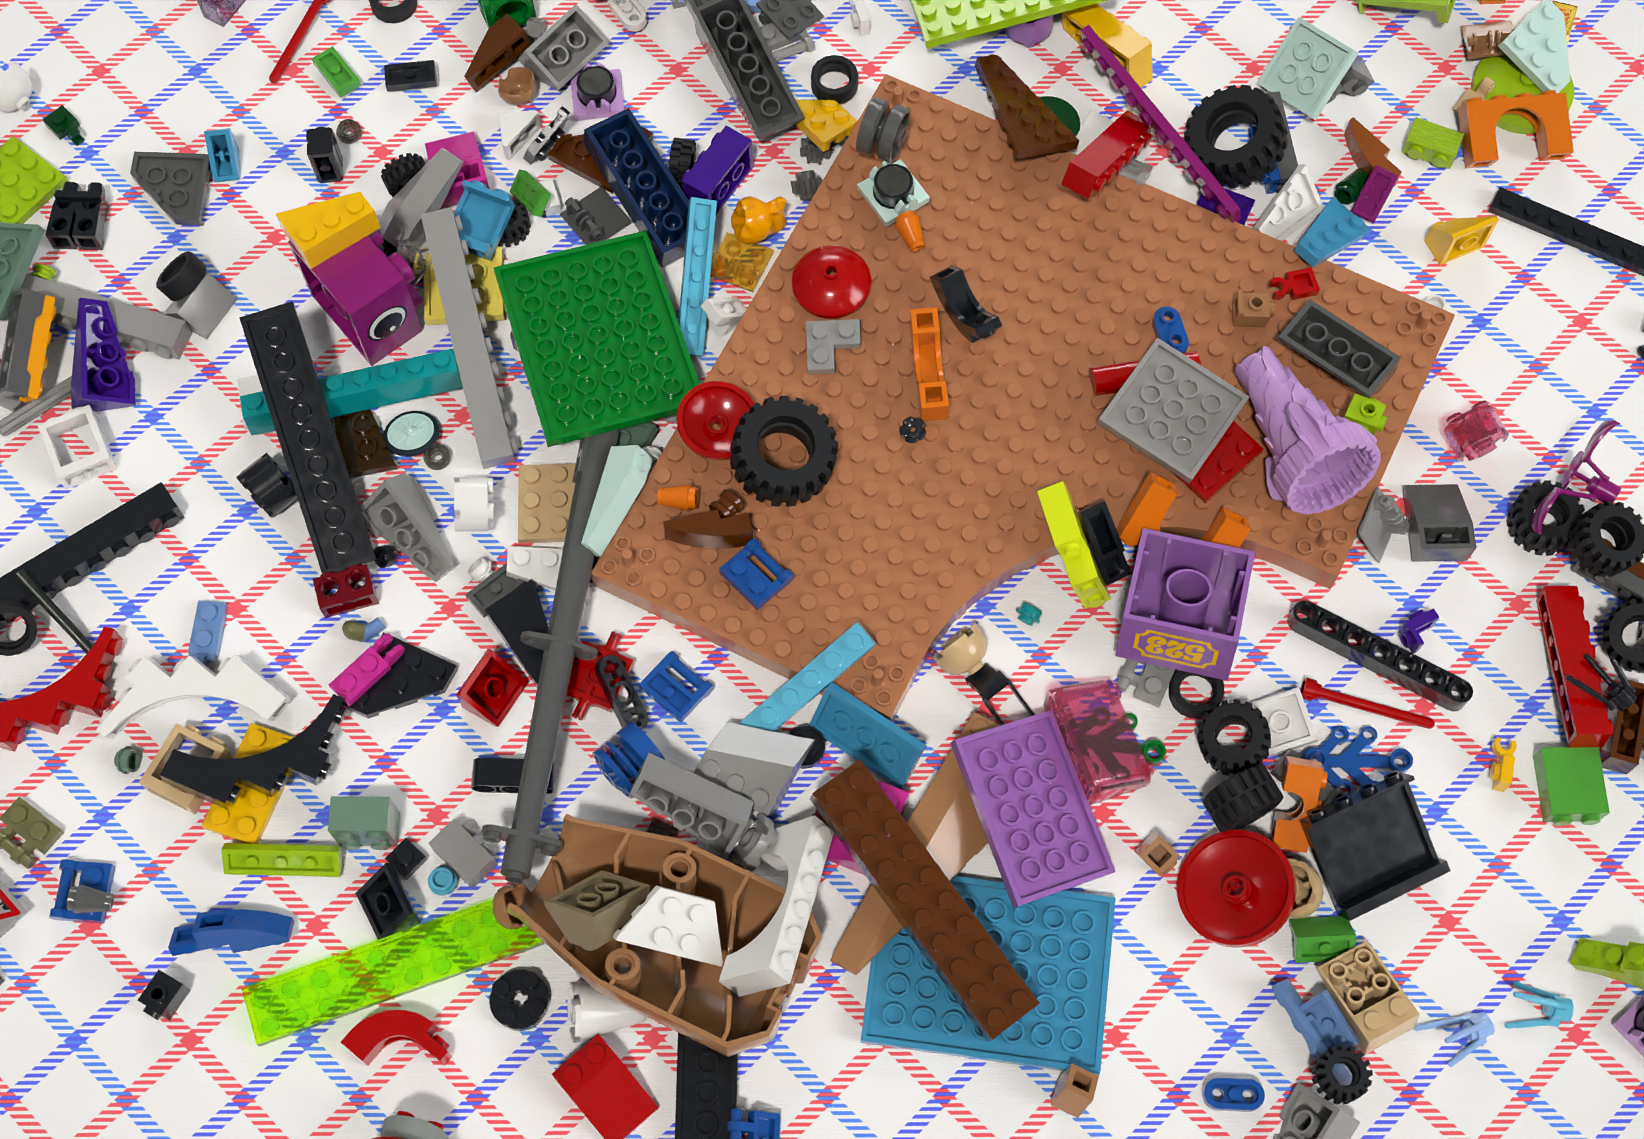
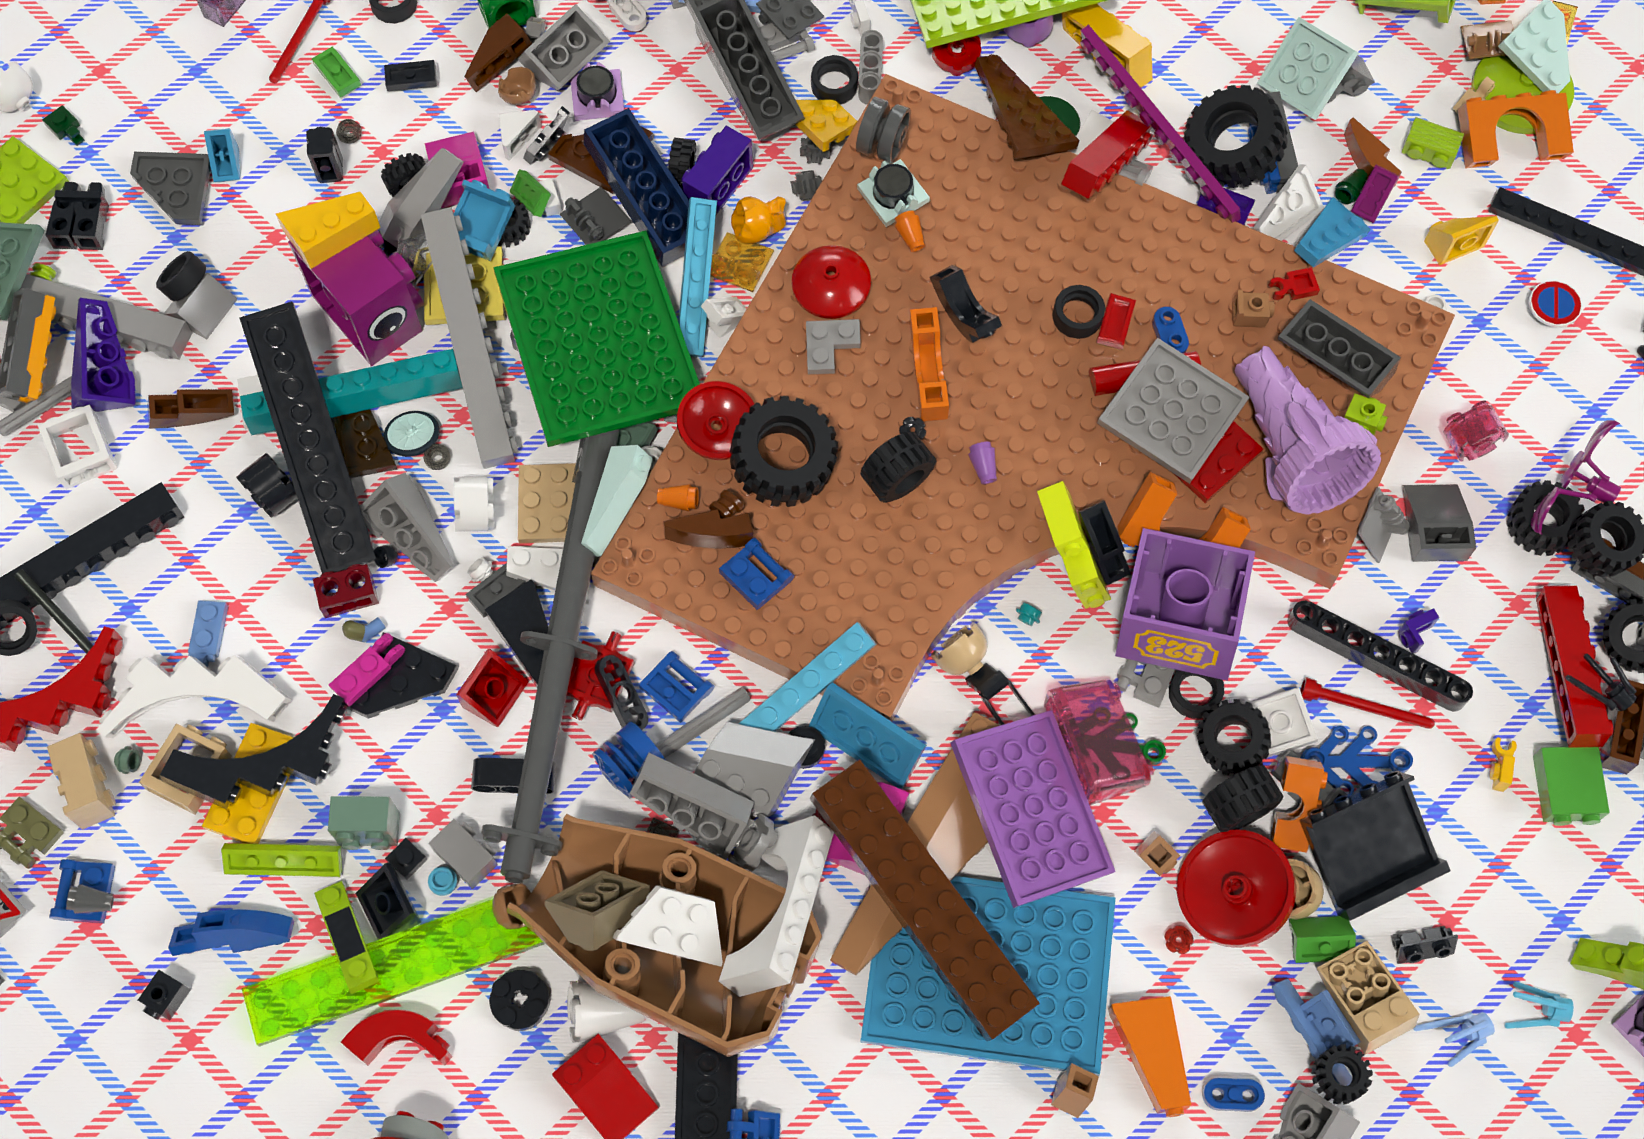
none -> tan wedge [47,733,116,830]
none -> reddish brown slope [147,389,234,429]
none -> lime plate [314,881,380,994]
none -> light grey axle [656,687,750,758]
none -> light grey beam [858,30,883,104]
none -> black tyre [860,432,936,503]
none -> red plate [932,35,982,76]
none -> medium lavender cone [968,442,997,484]
none -> black tyre [1052,285,1105,339]
none -> red tile [1096,293,1136,350]
none -> orange slope [1108,996,1191,1117]
none -> clear red plate [1164,925,1194,954]
none -> black hinge [1392,926,1458,964]
none -> piece [1529,280,1583,327]

